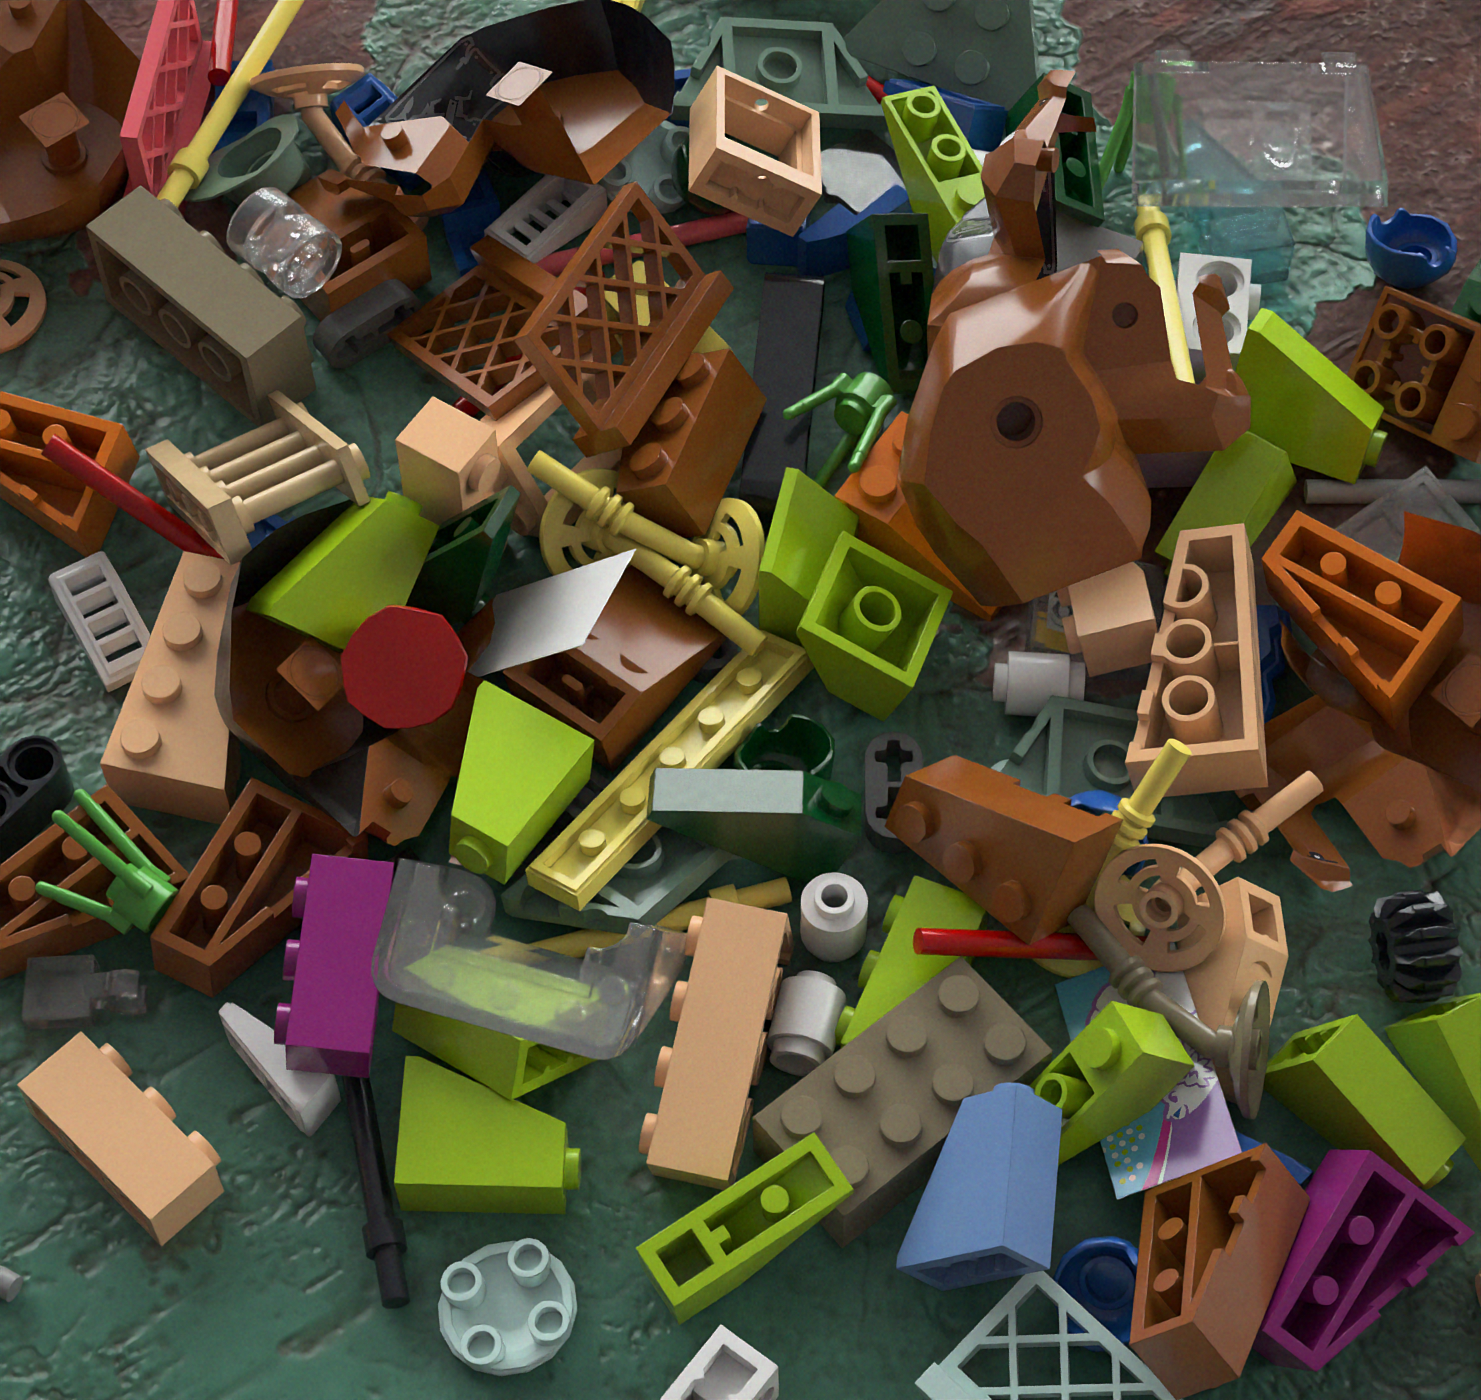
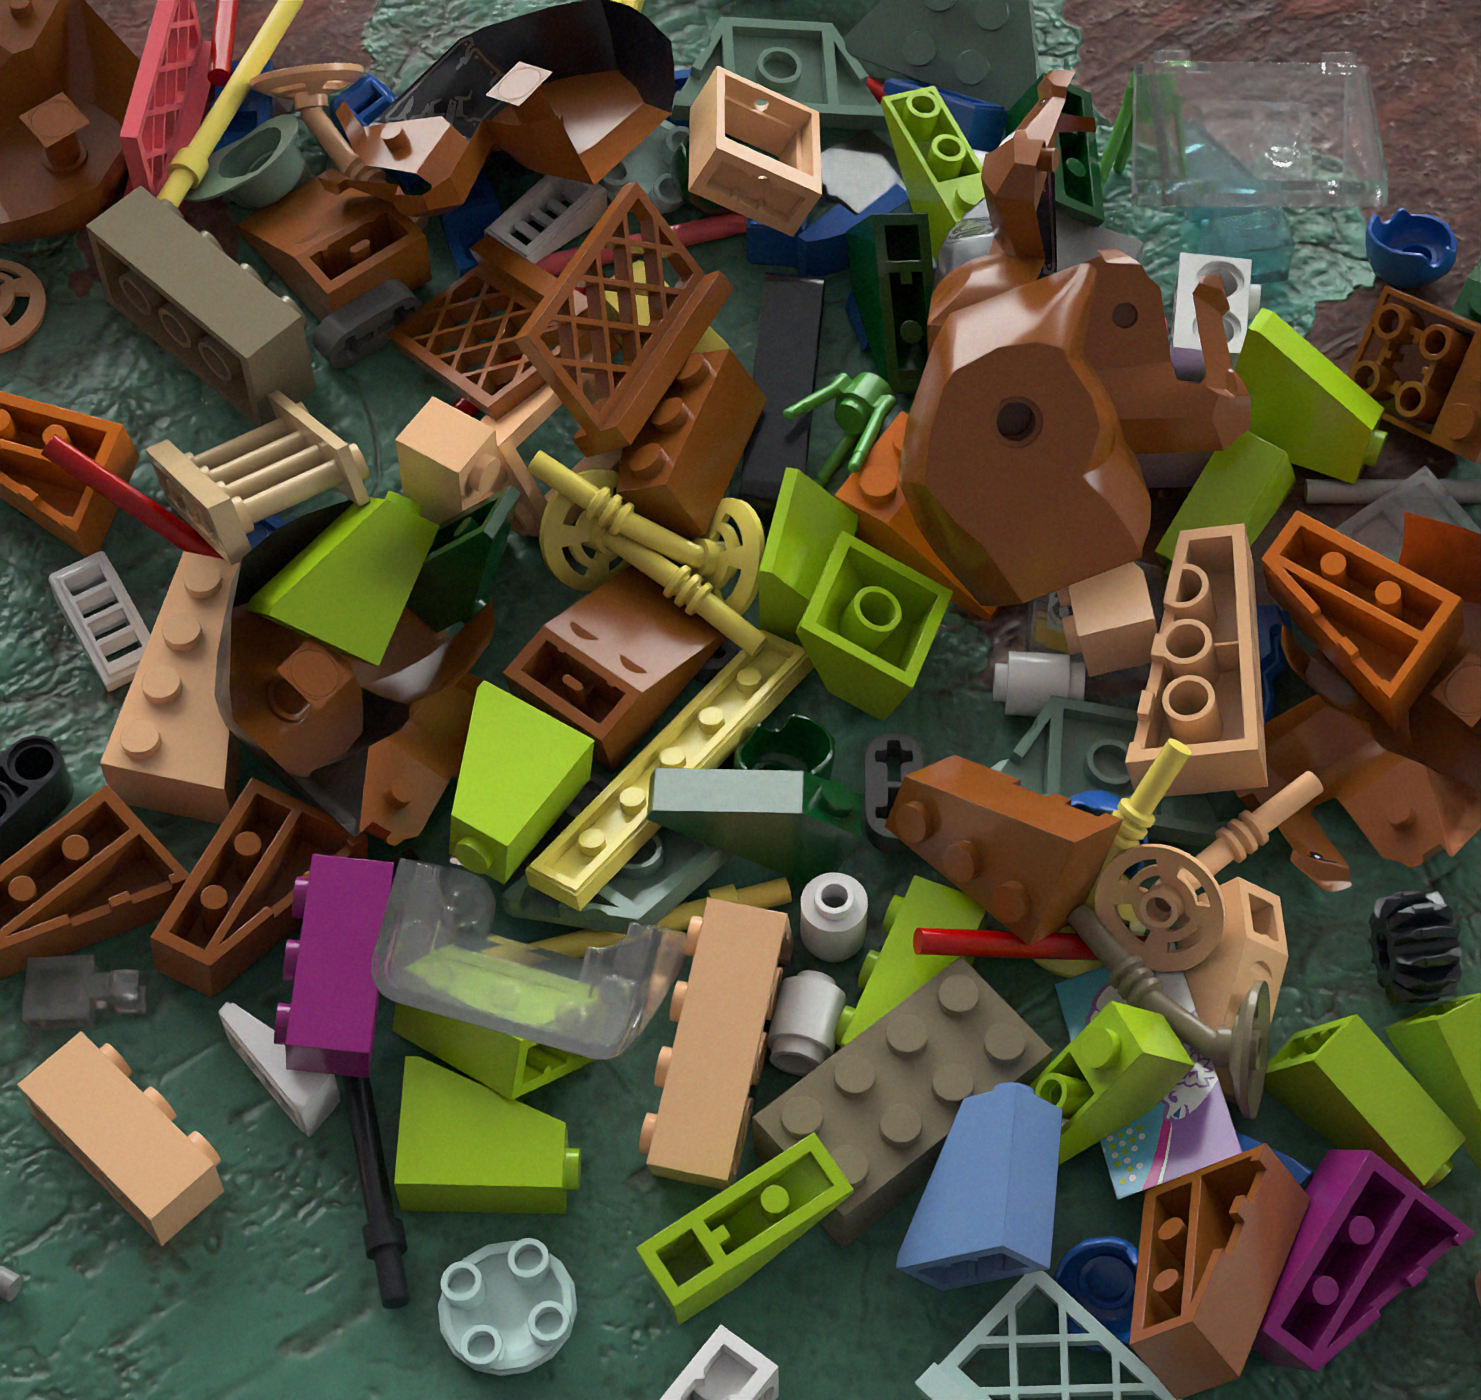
bright green plant [35,789,178,935] -> none
clear wheel [227,187,342,299] -> none
red hat [341,605,469,729] -> none
white sticker [468,549,636,677] -> none
light yellow bar [1134,189,1195,384] -> none

